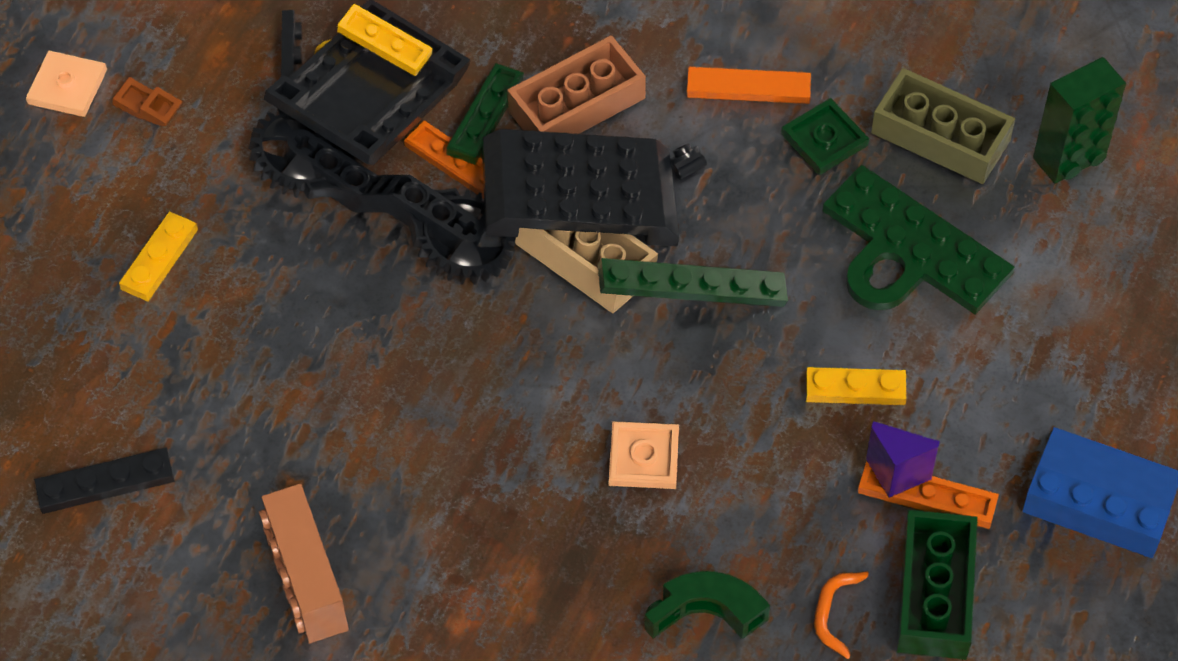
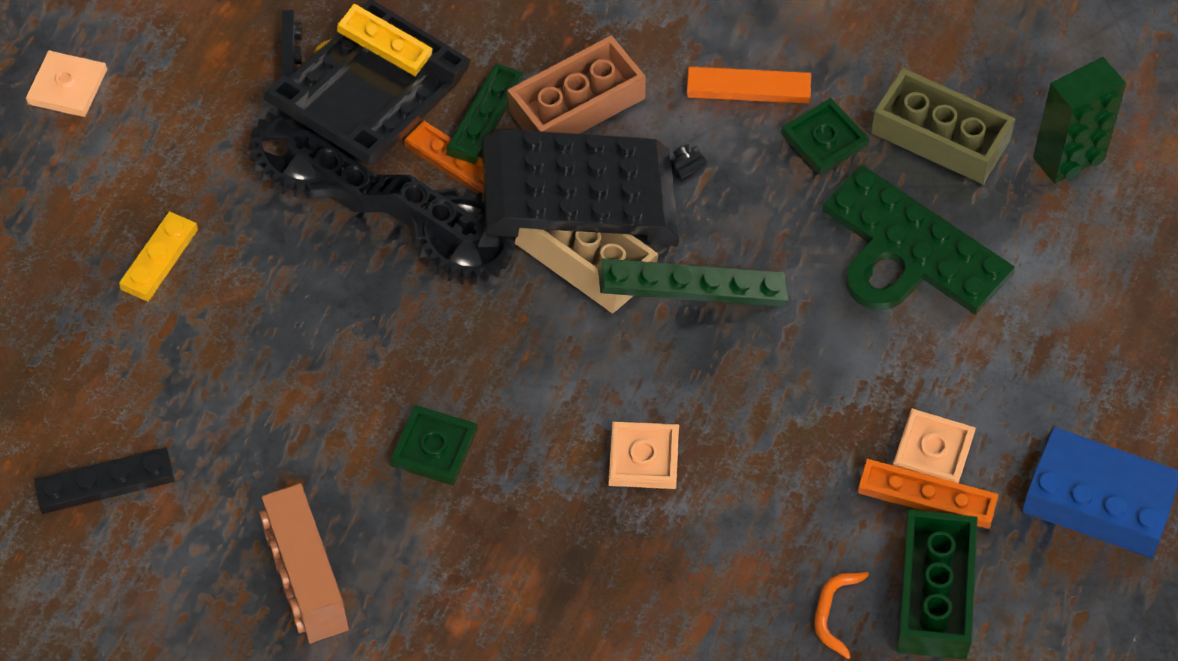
dark orange slope [112,77,183,127] -> none
dark green arch [644,571,770,639] -> none
yellow plate [806,367,907,405] -> none
dark purple slope [866,421,940,498] -> none
none -> dark green plate [390,405,478,486]
none -> light nougat plate [893,409,976,483]

